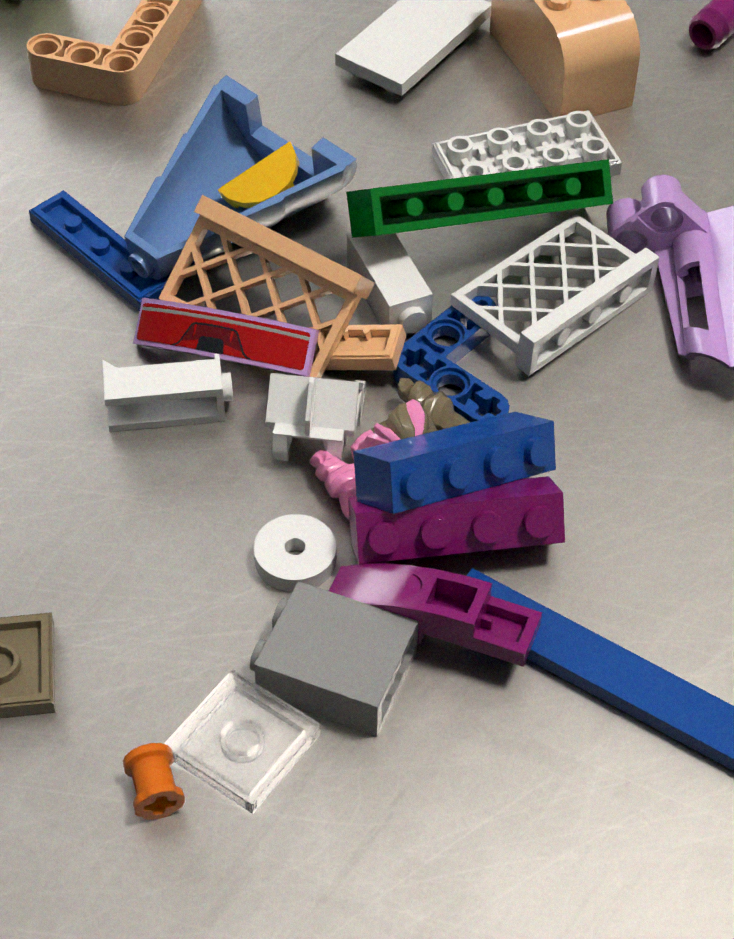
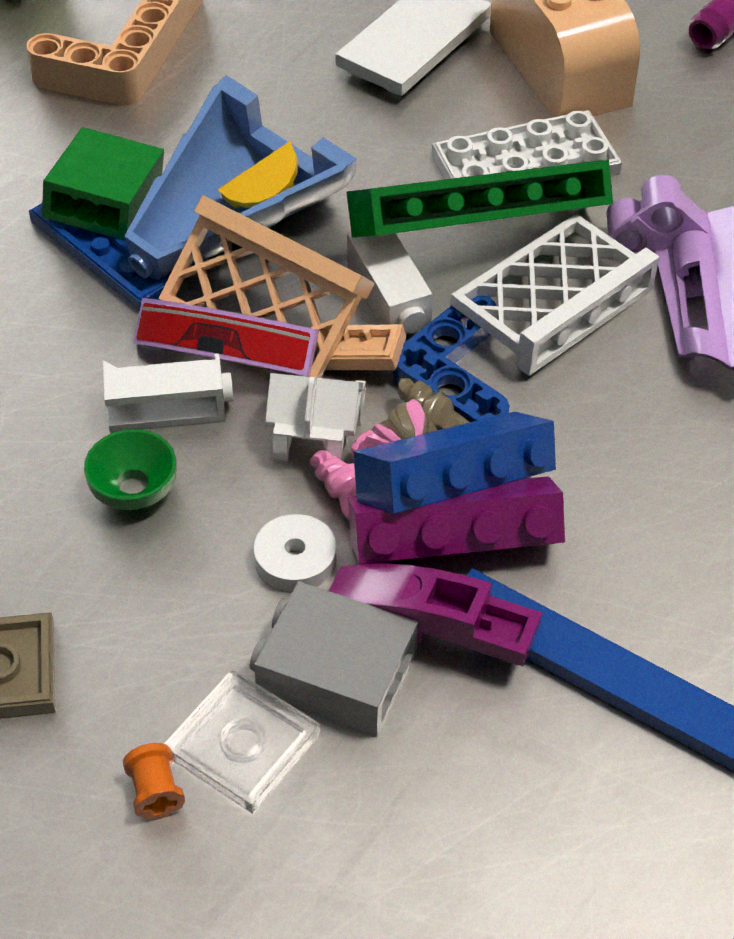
none -> green brick [42,127,164,240]
none -> green piece [84,429,177,510]

